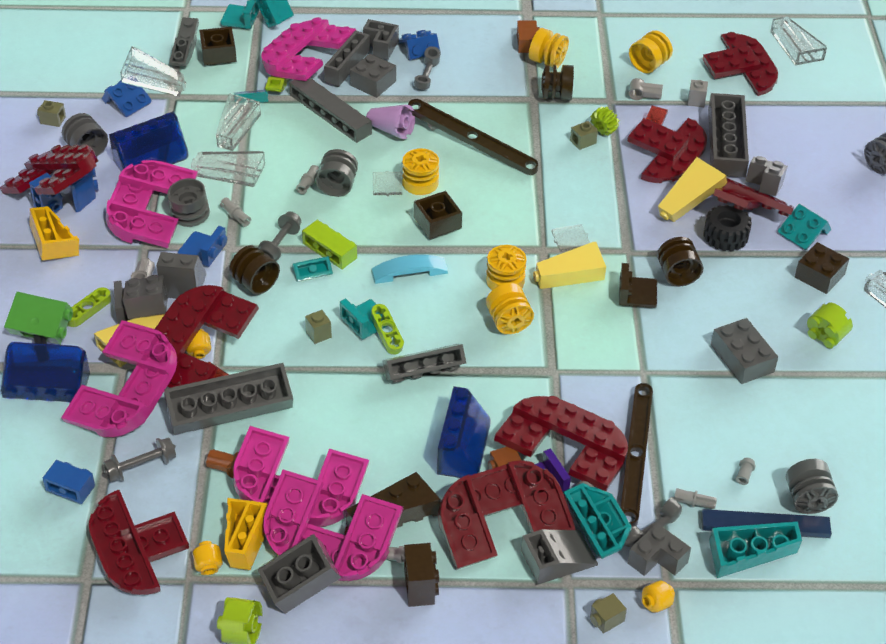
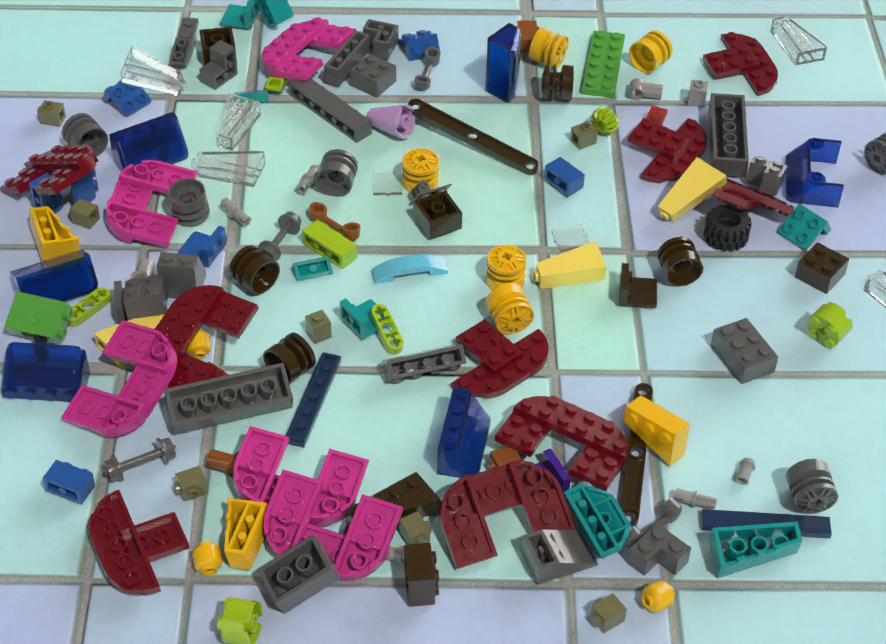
none -> clear blue windscreen [10,249,98,302]
none -> olive brick [69,199,100,229]
none -> olive brick [173,466,208,502]
none -> dark grey brick [199,40,238,90]
none -> dark brown wheel [263,332,316,384]
none -> dark blue tile [286,352,341,448]
none -> dark orange piece [309,202,361,241]
none -> olive brick [399,511,432,545]
none -> dark grey hinge [410,180,452,204]
none -> dark red plate [451,319,549,399]
none -> clear blue windscreen [485,23,522,103]
none -> blue brick [544,157,585,196]
none -> bright green plate [582,30,625,98]
none -> yellow wedge [624,396,690,466]
none -> clear blue windscreen [784,138,844,208]

